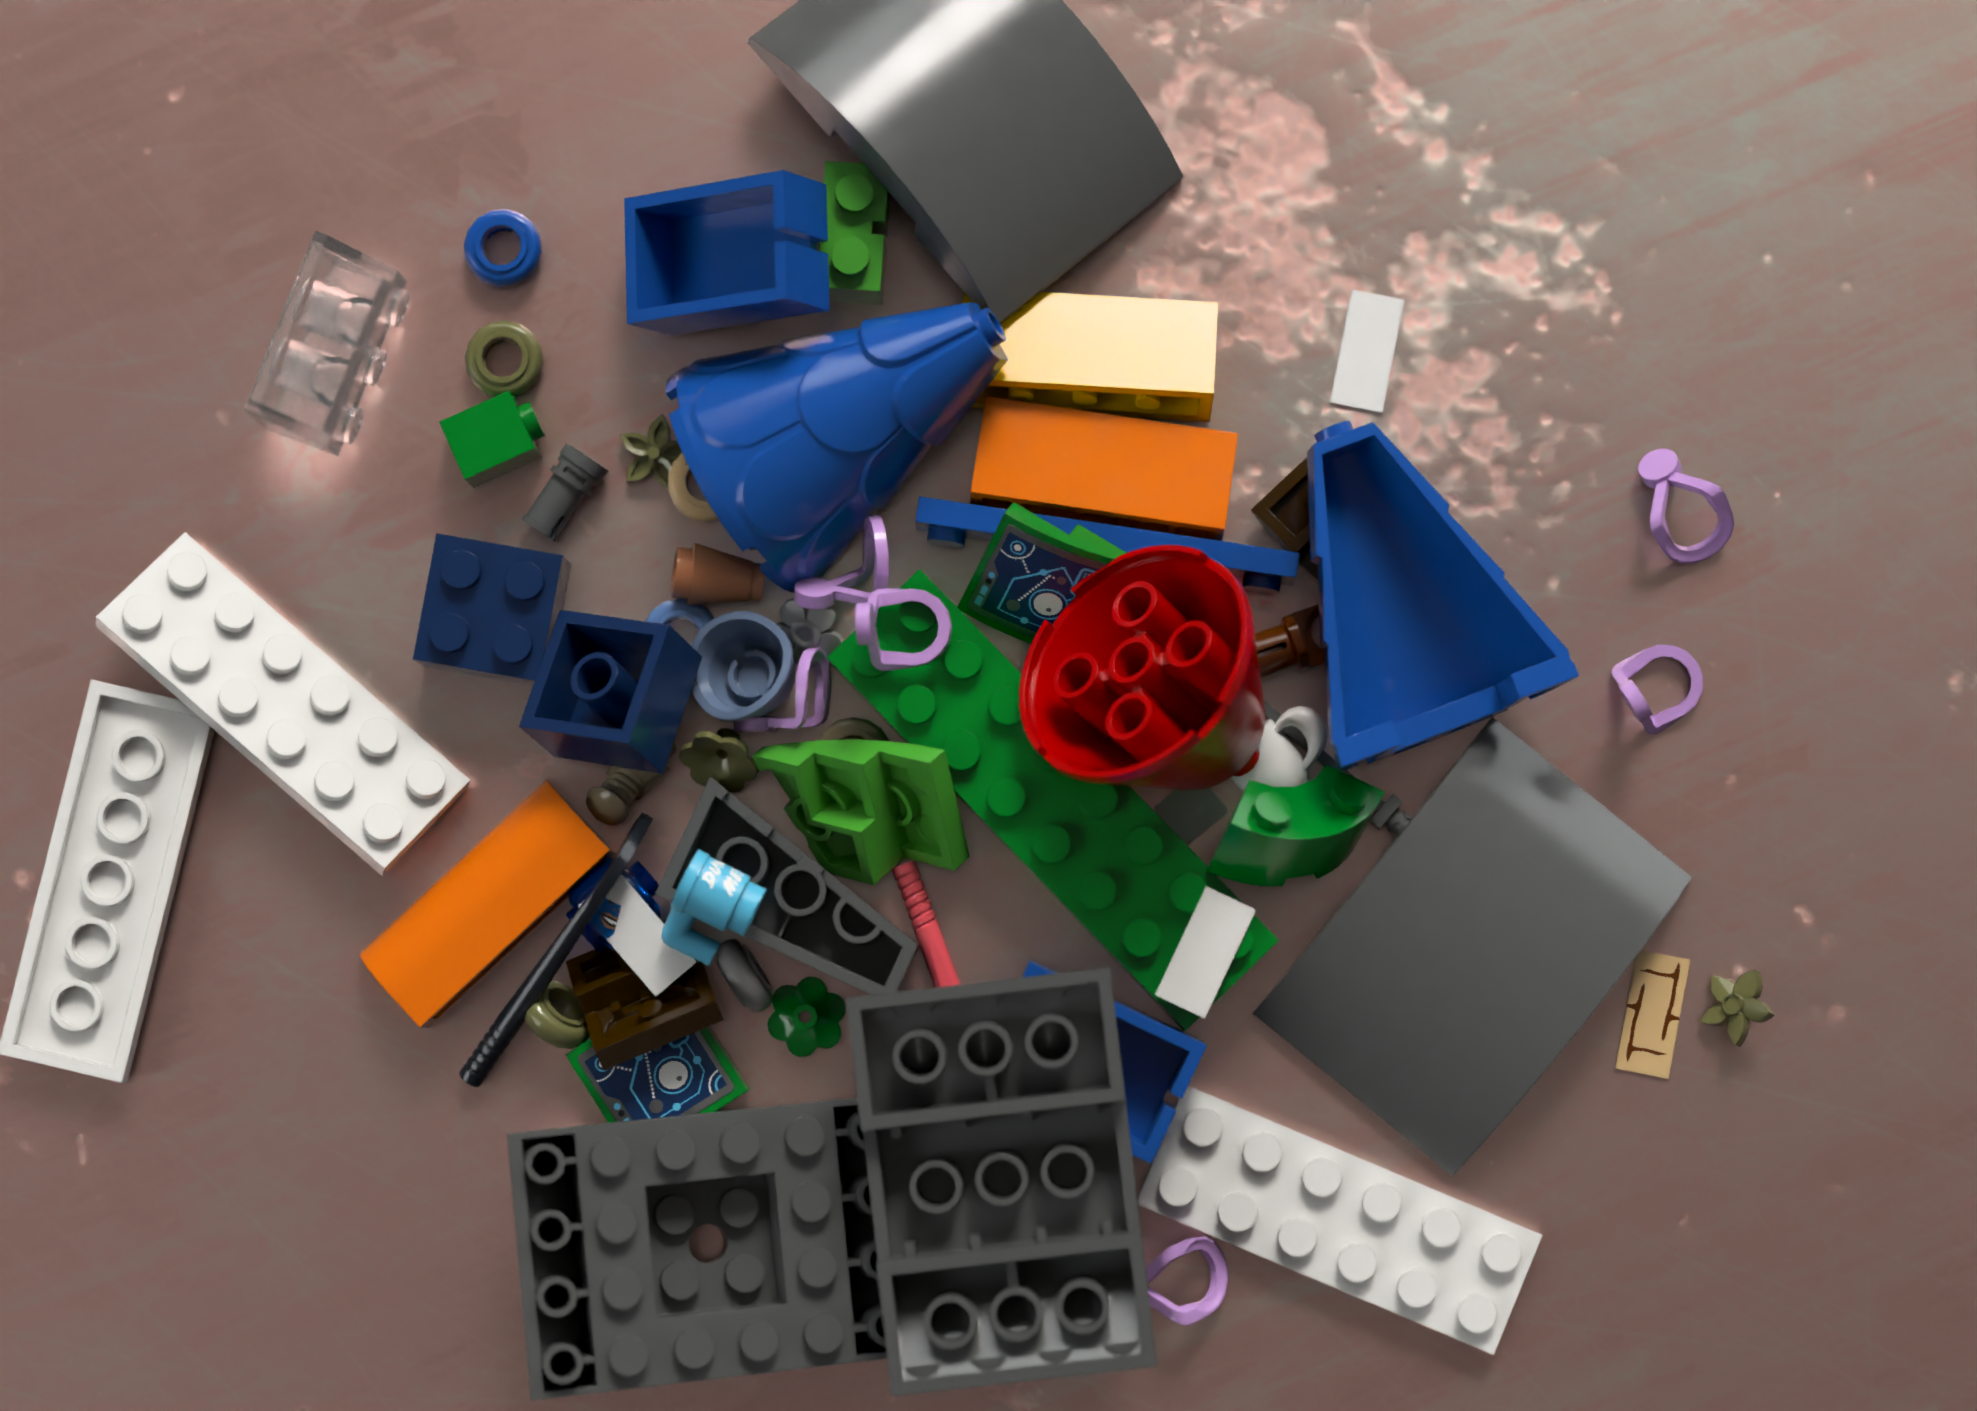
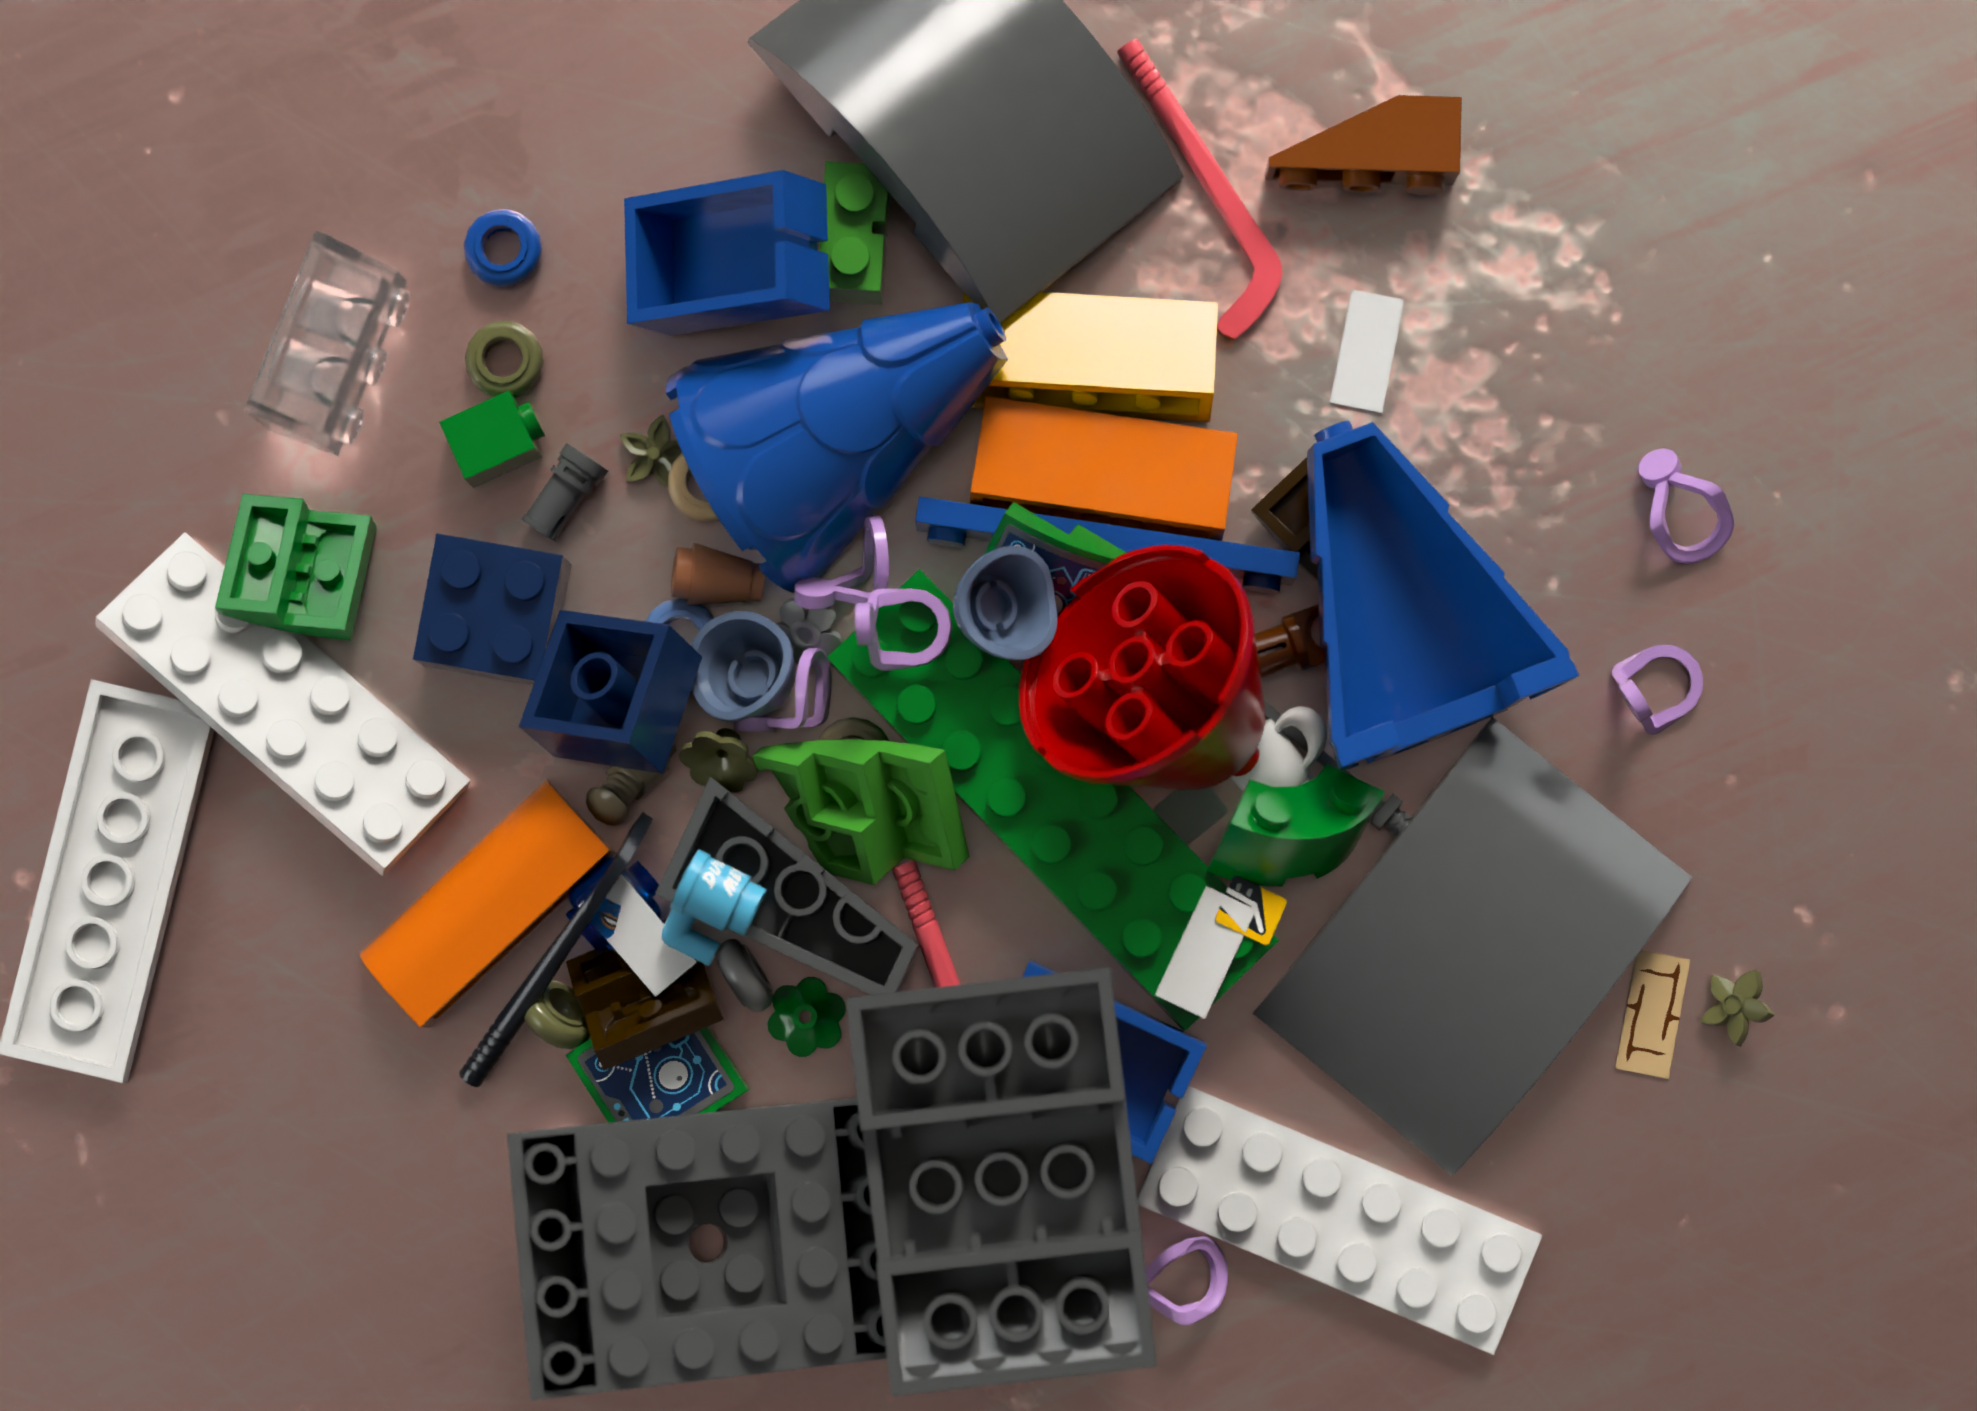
none -> green slope [215,494,377,641]
none -> sand blue helmet [953,546,1057,660]
none -> coral piece [1117,38,1282,340]
none -> sticker [1215,876,1287,945]
none -> dark orange slope [1265,95,1462,194]

